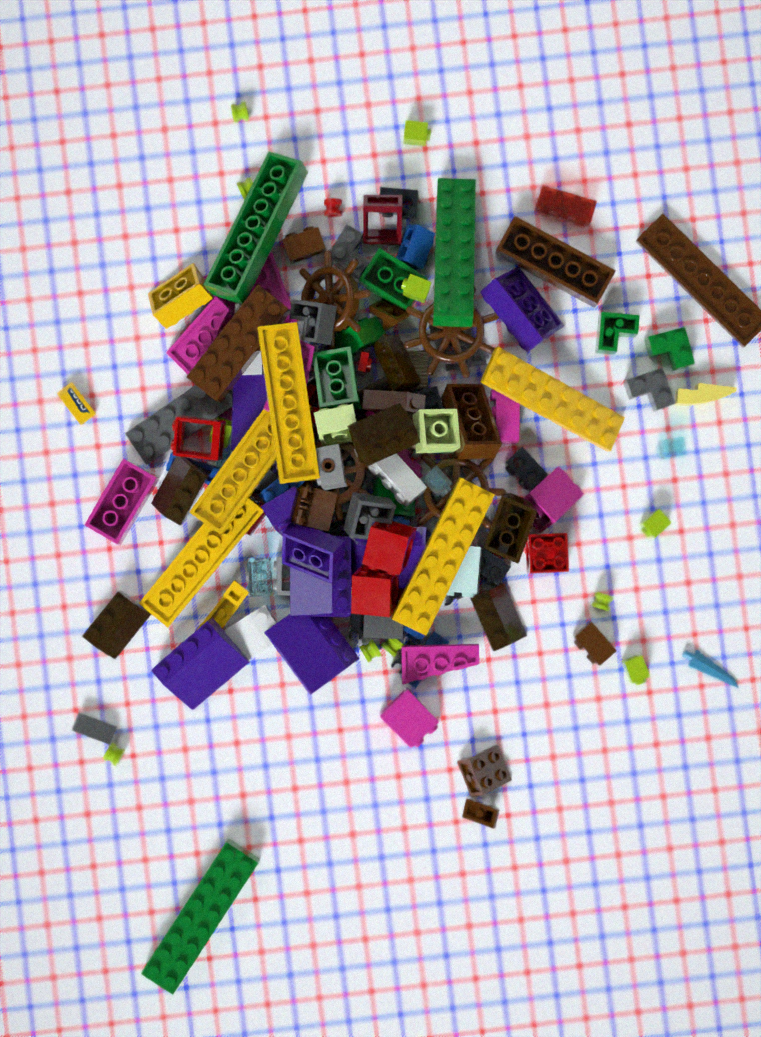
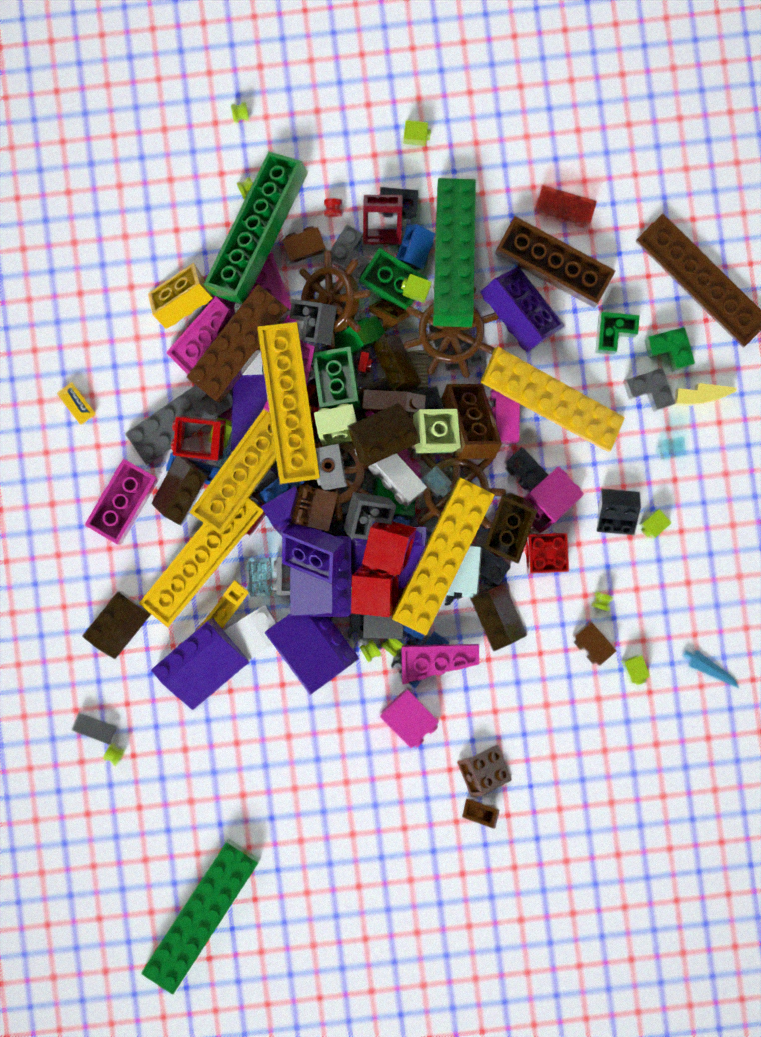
none -> black slope [596,488,641,535]

